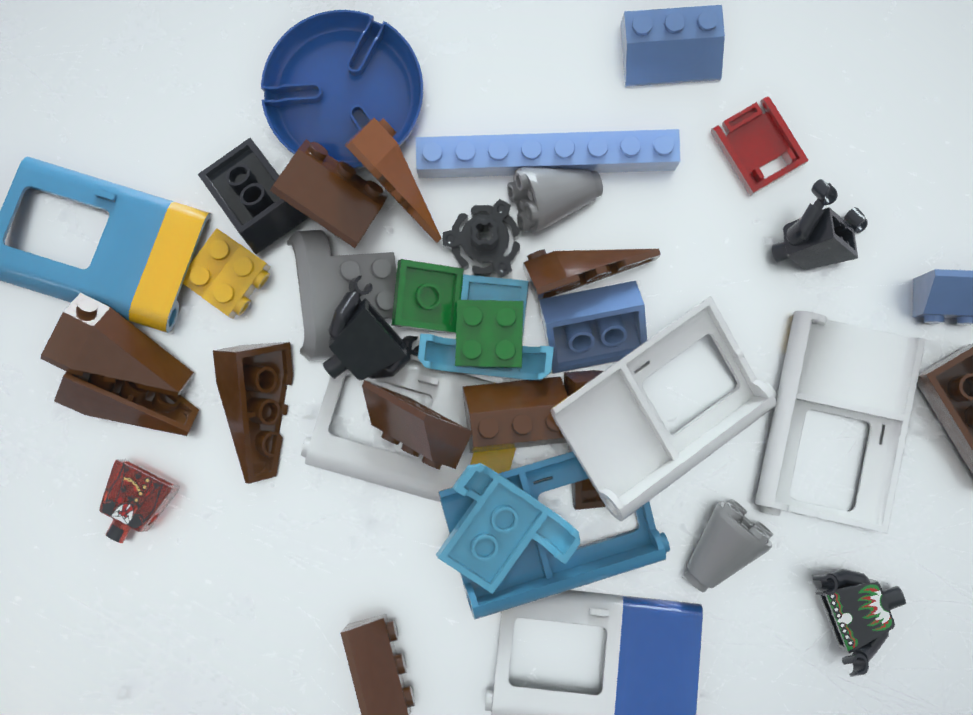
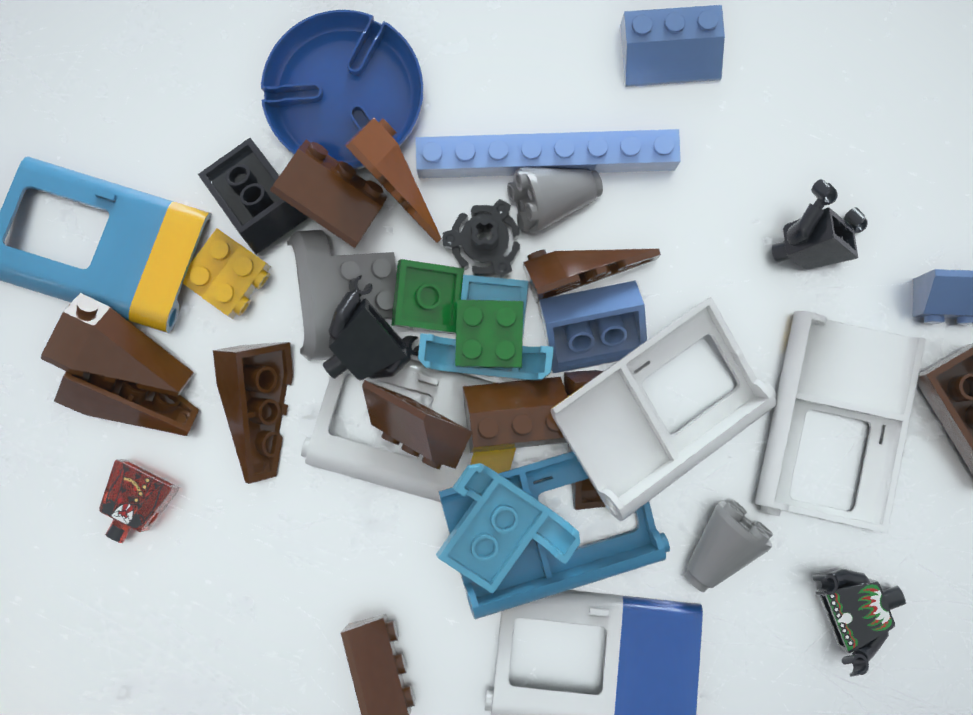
red container [711,96,809,196] -> none

